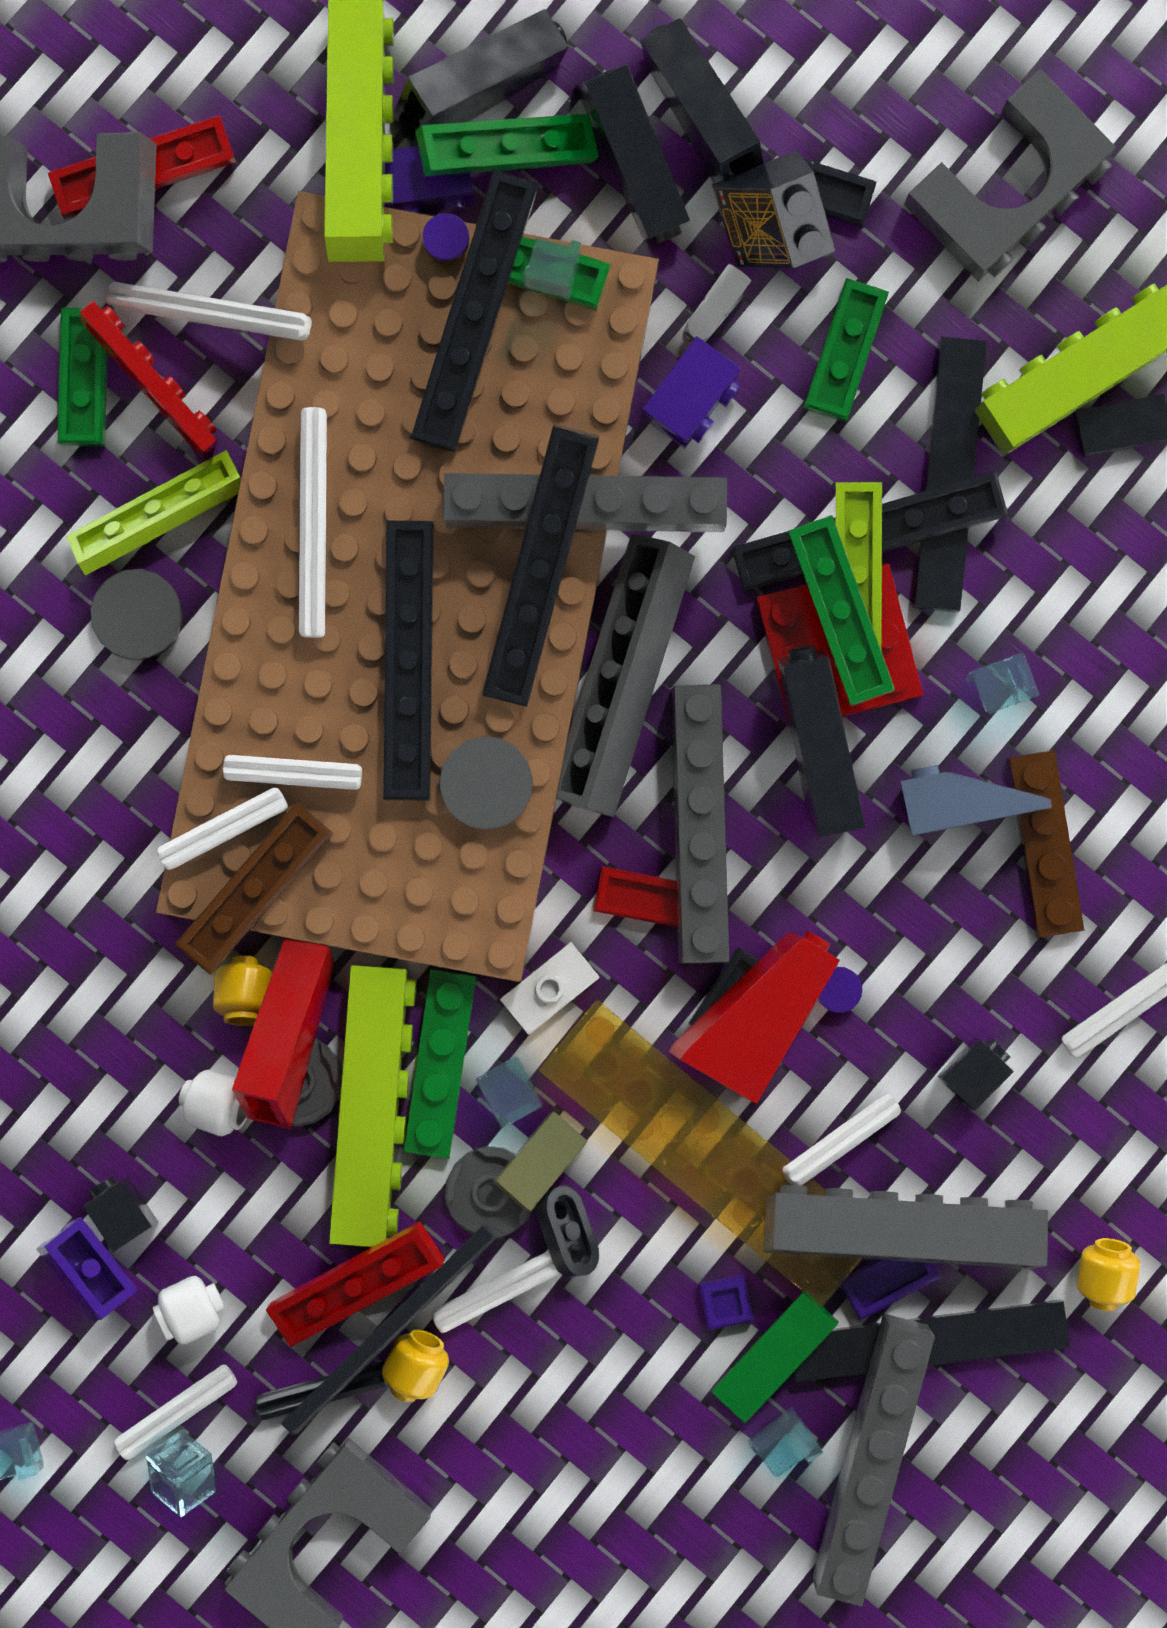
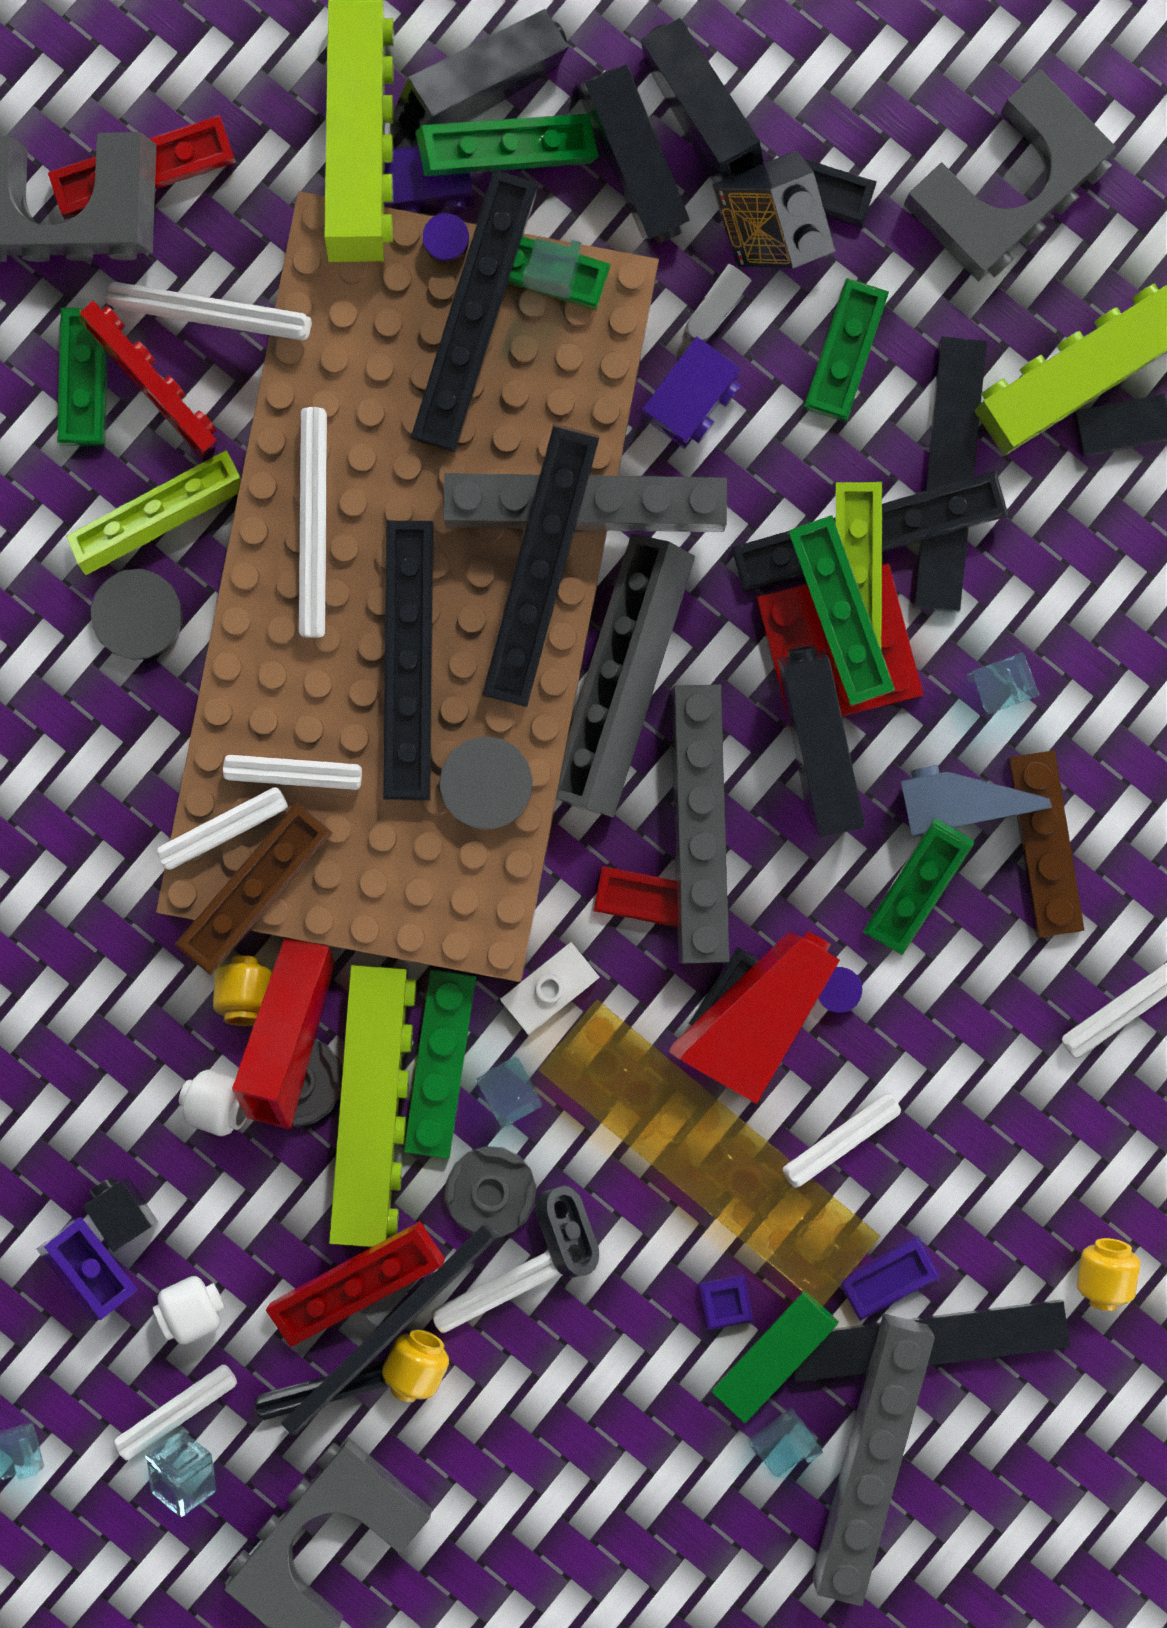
olive tile [493,1111,588,1212] -> none
dark grey brick [764,1185,1048,1269] -> none
black brick [937,1038,1014,1111] -> none
none -> green tile [863,817,974,955]

